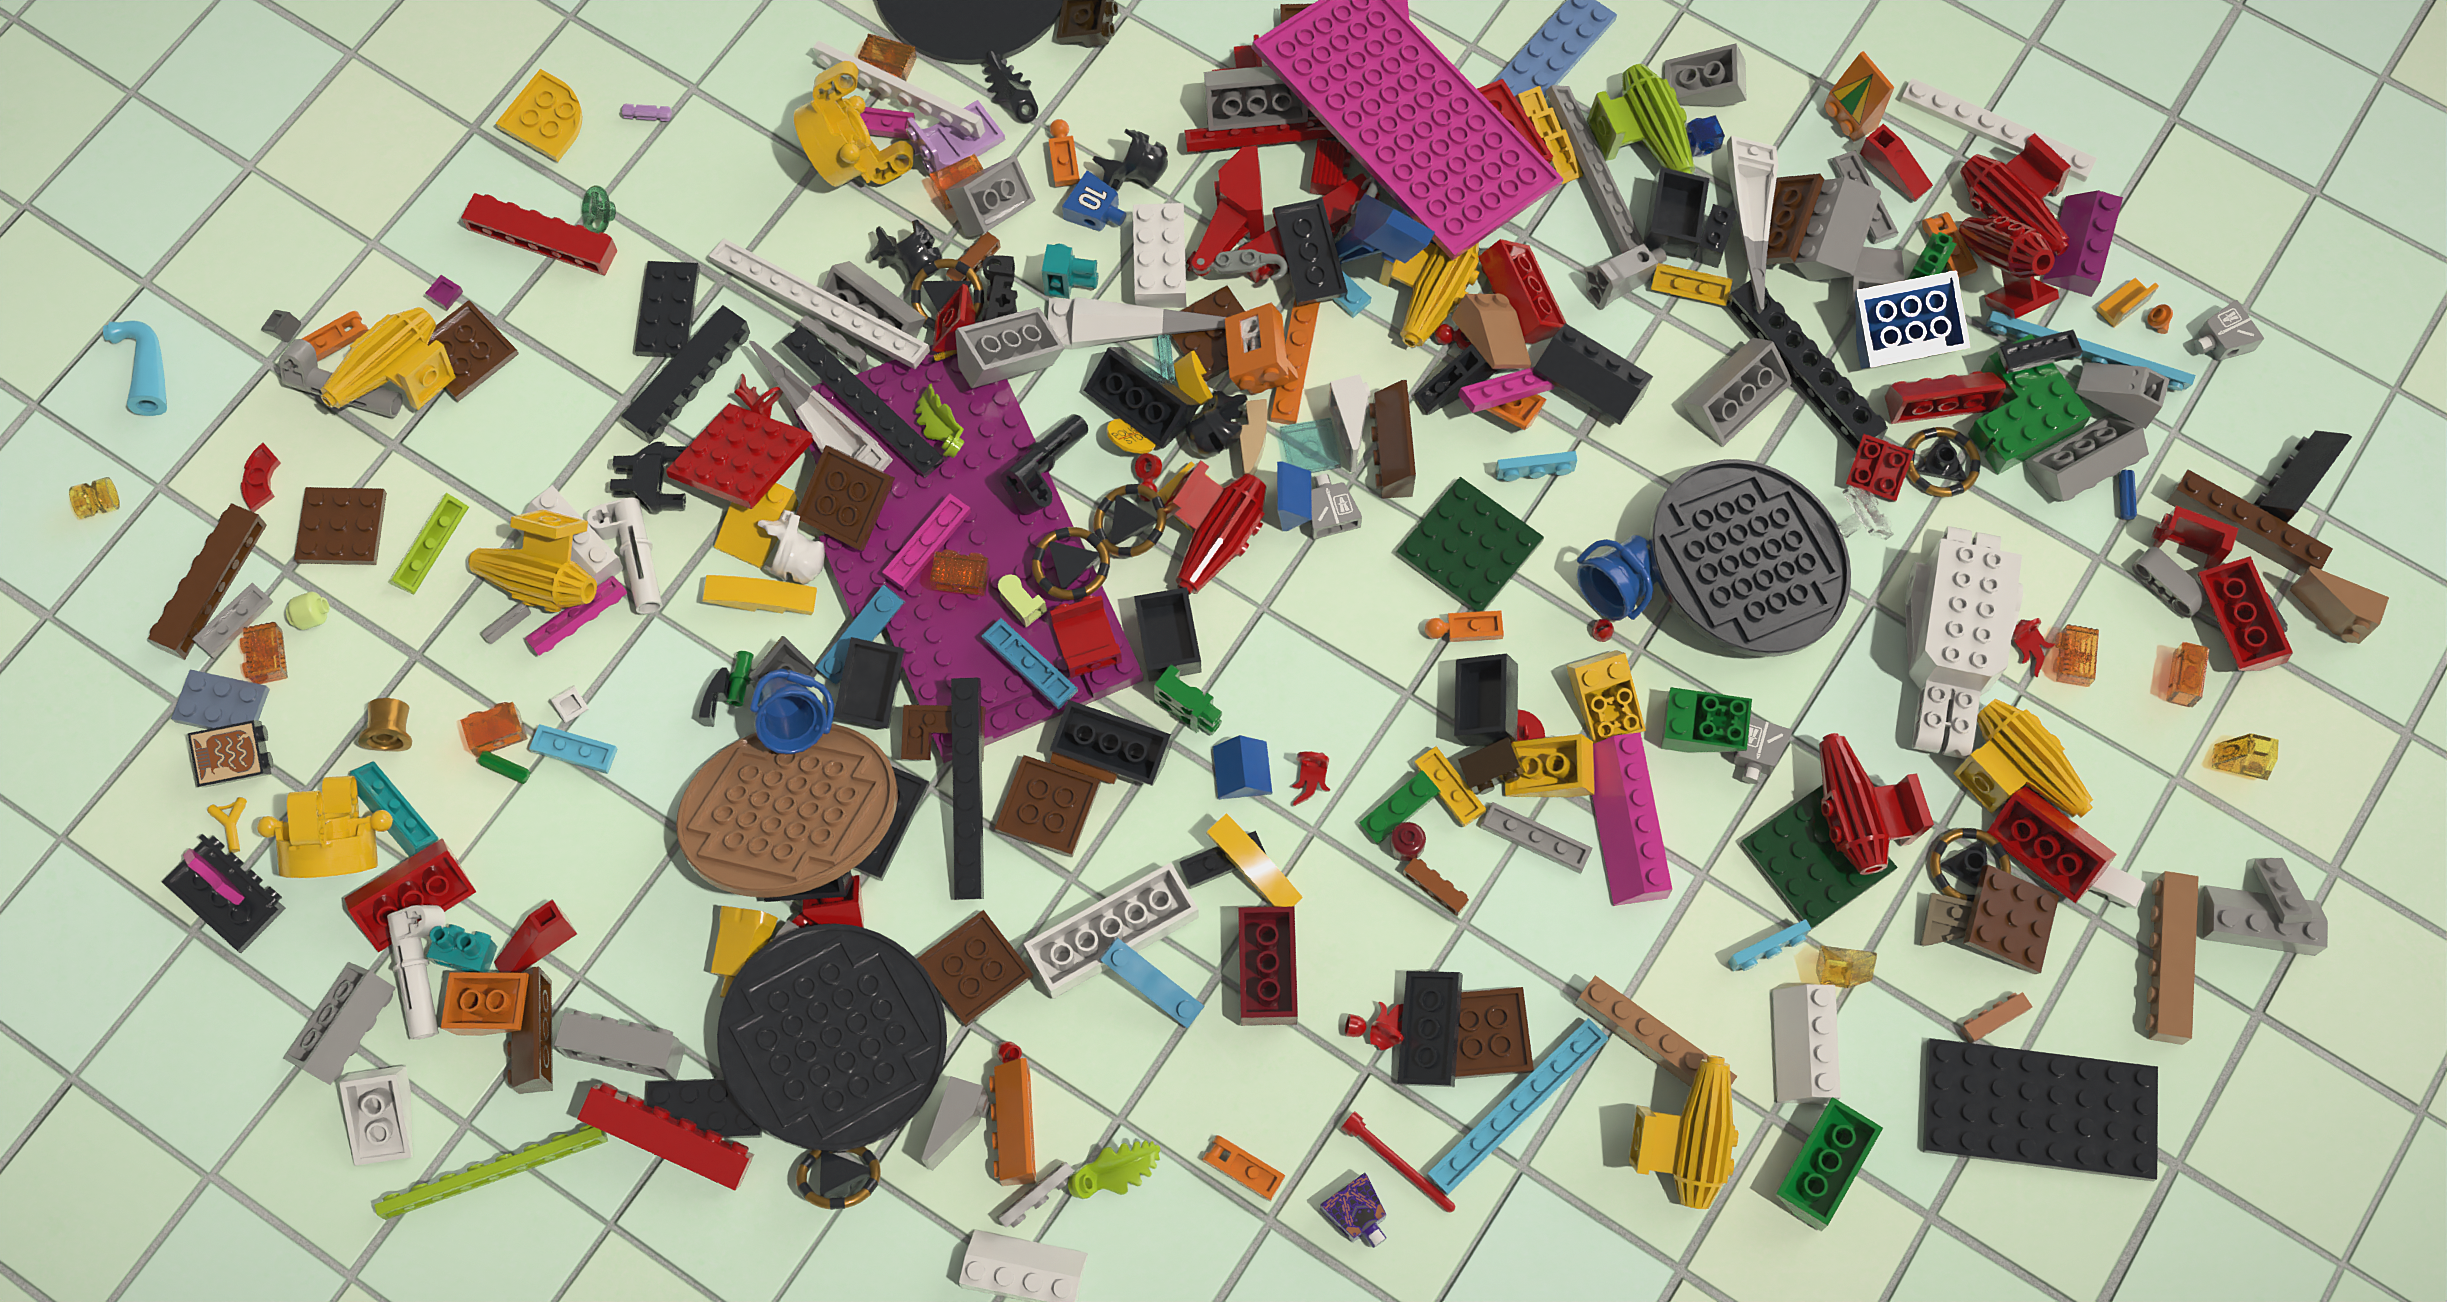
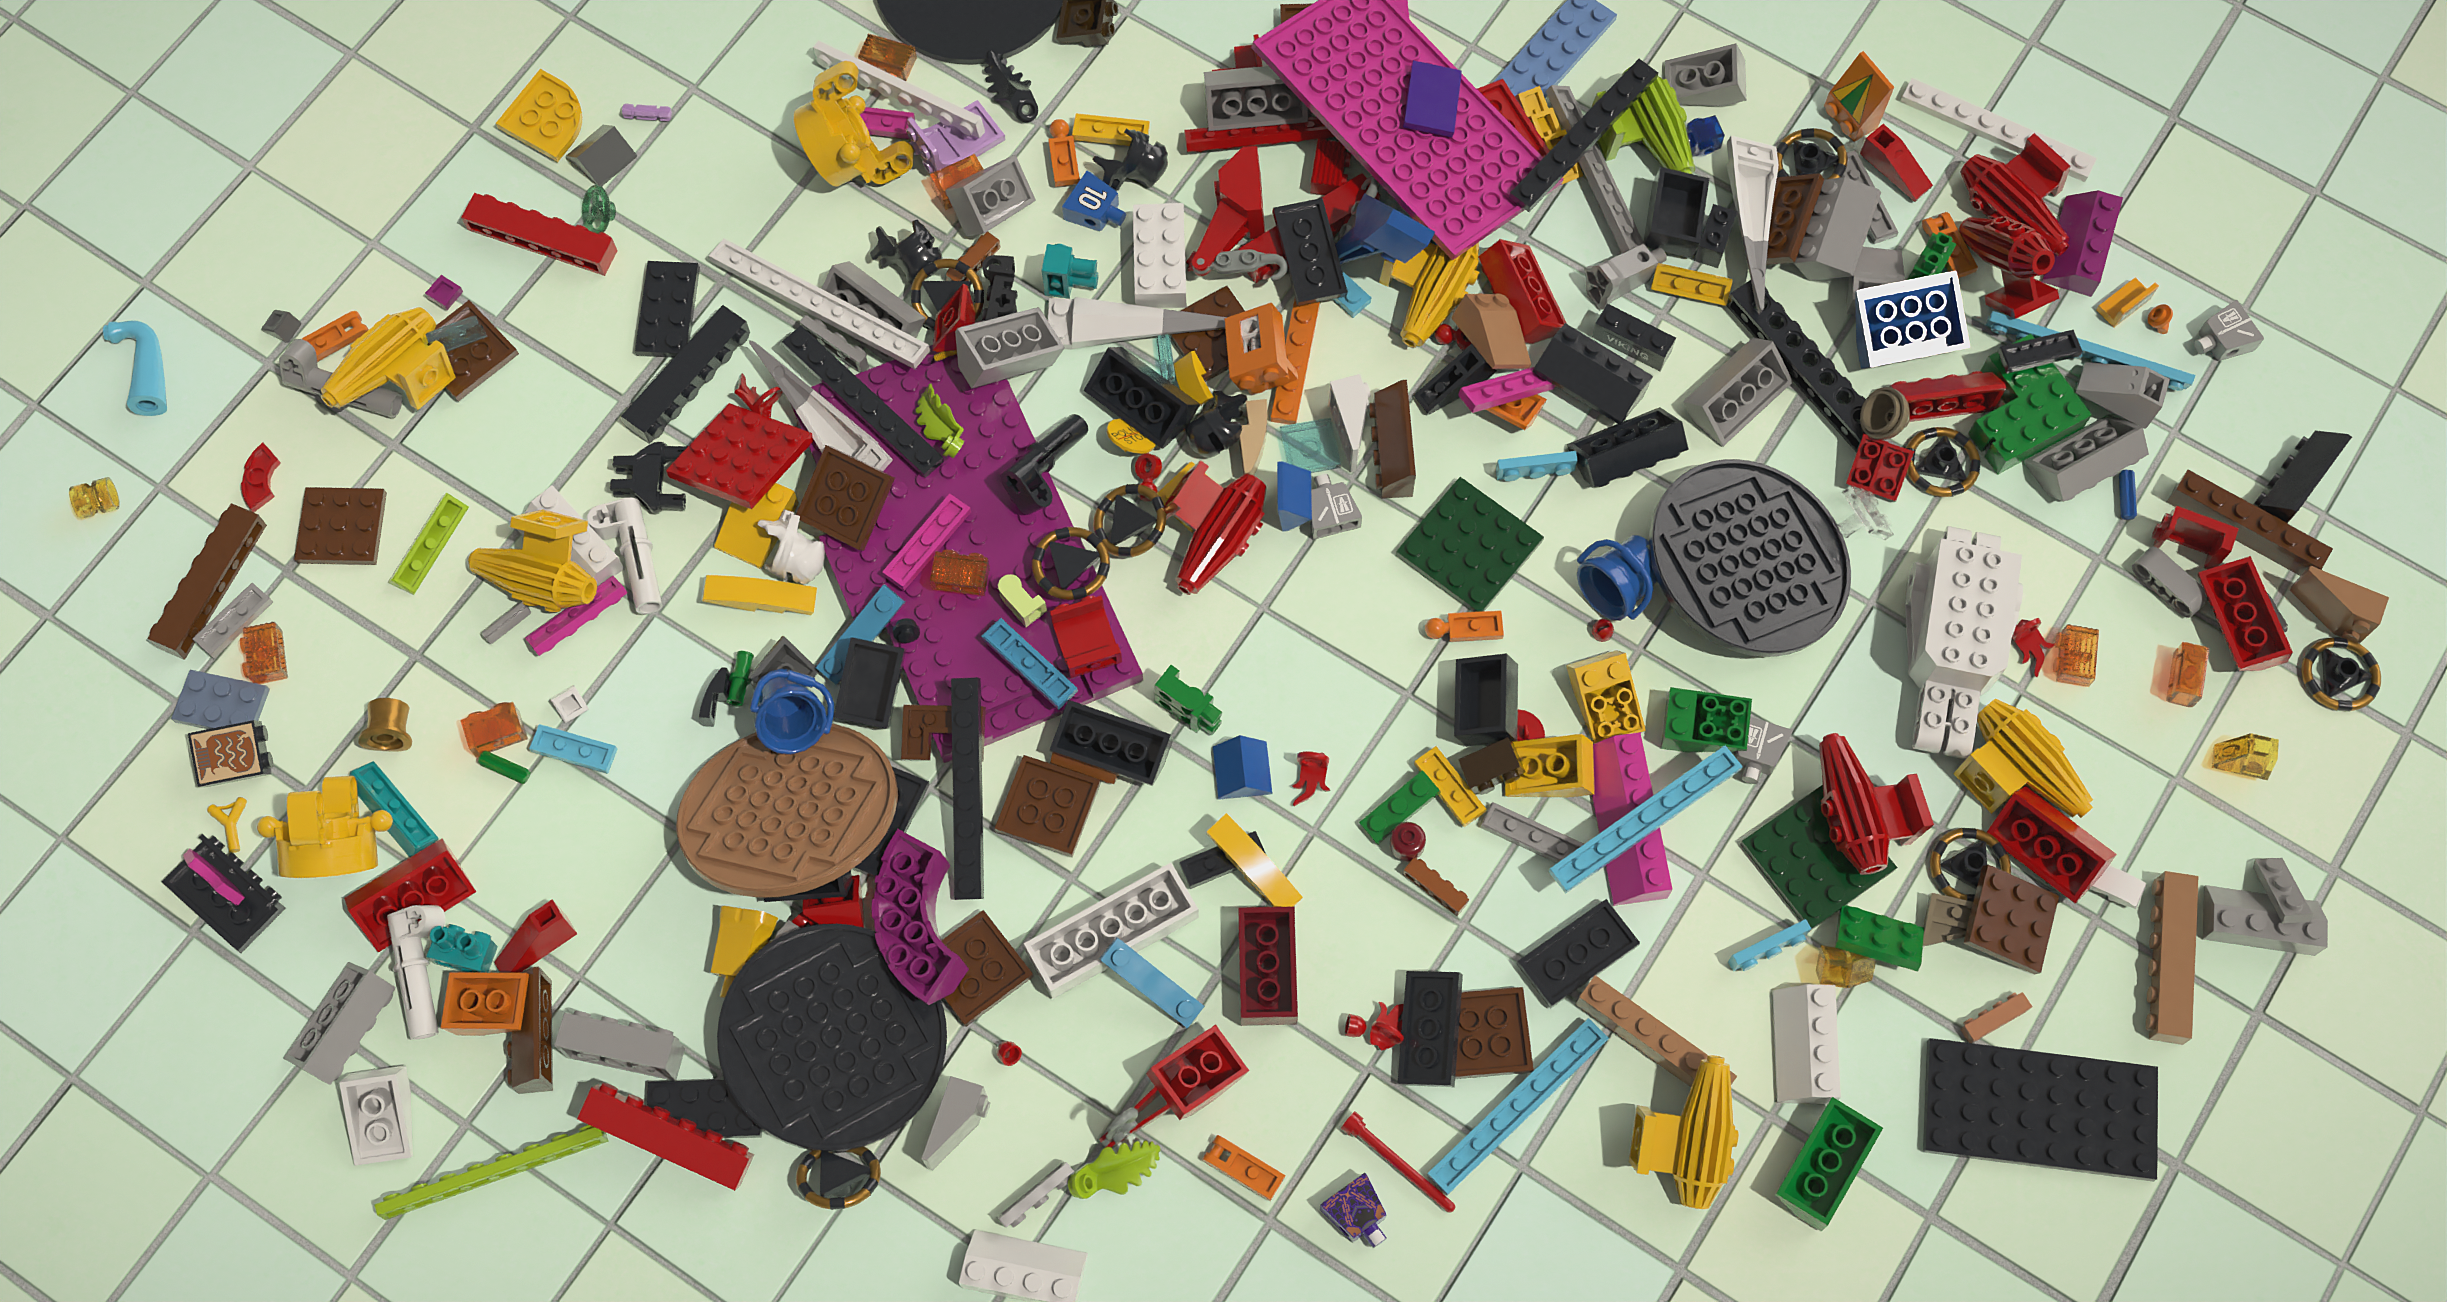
yellowish green head [286,591,330,630] -> none
orange slope [989,1058,1036,1186] -> none
black piece [1134,587,1202,682] -> none
none -> clear light blue tile [425,316,488,352]
none -> dark grey slope [566,125,637,188]
none -> magenta brick [872,829,969,1005]
none -> black plate [893,618,920,643]
none -> yellow plate [1072,113,1150,146]
none -> red slope [1099,1025,1250,1149]
none -> dark purple tile [1403,60,1462,137]
none -> black plate [1509,58,1659,212]
none -> black plate [1516,899,1640,1009]
none -> medium azure plate [1549,745,1743,894]
none -> black slope [1567,407,1689,488]
none -> black brick [1592,303,1676,372]
none -> black piece [1776,128,1848,180]
none -> green plate [1835,905,1924,972]
none -> dark tan piece [1860,387,1910,440]
none -> black piece [2301,637,2381,712]

